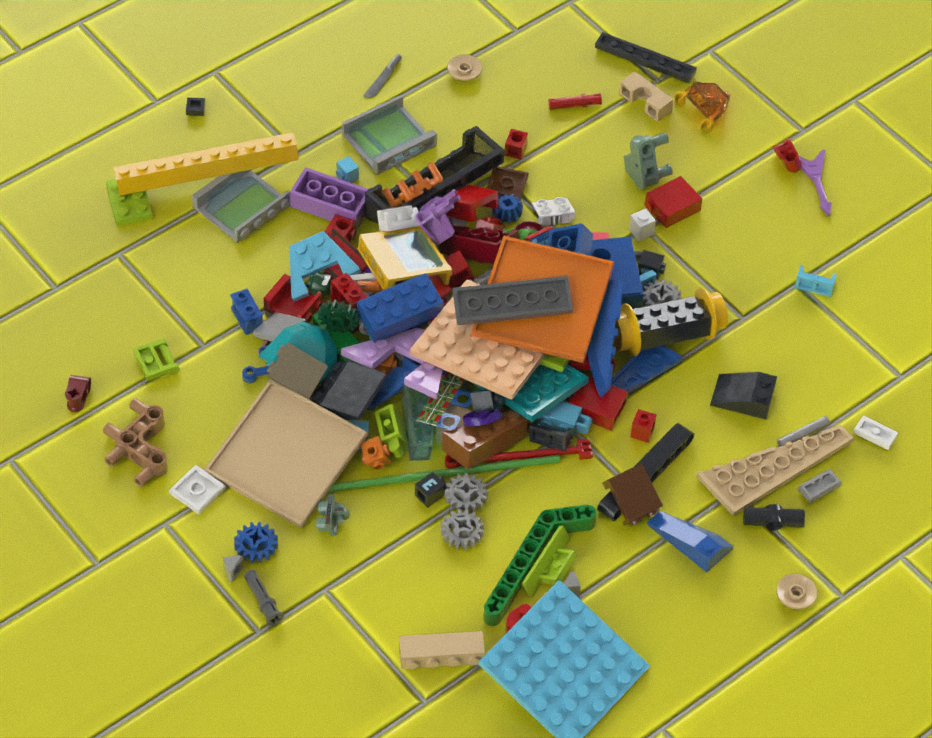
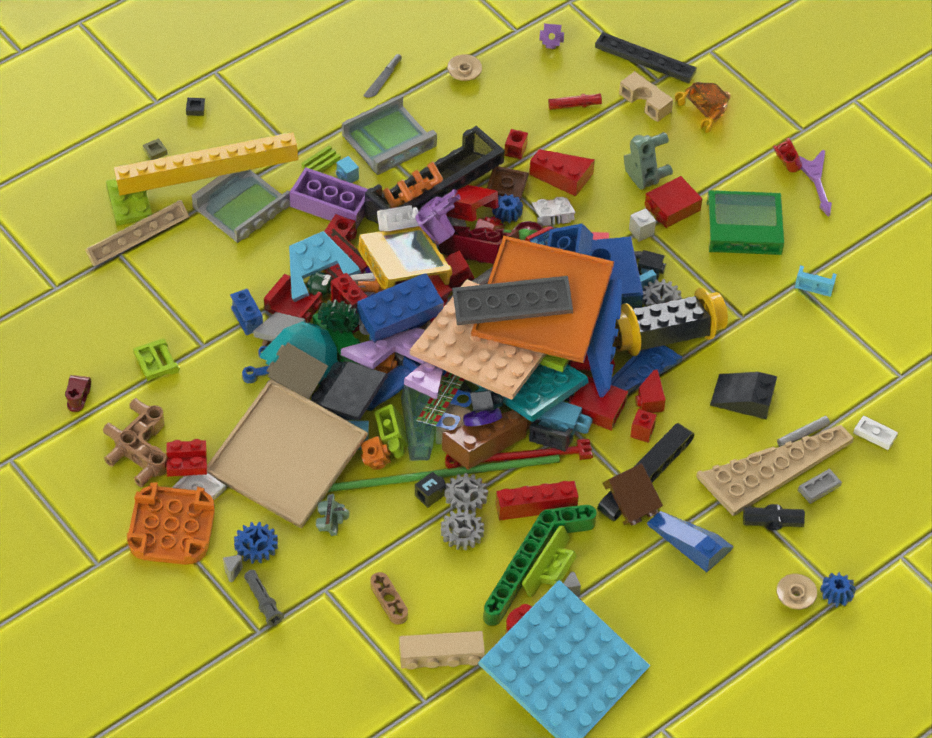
none -> tan plate [85,200,189,266]
none -> orange tile [127,482,215,565]
none -> olive plate [143,138,168,160]
none -> red plate [166,439,207,477]
none -> lime tile [302,146,341,172]
none -> medium nougat beam [370,572,408,624]
none -> red brick [495,481,579,521]
none -> red wedge [529,149,595,197]
none -> medium lavender brick [539,23,564,49]
none -> red slope [635,370,666,413]
none -> panel [707,190,784,255]
none -> blue gear [820,572,856,607]

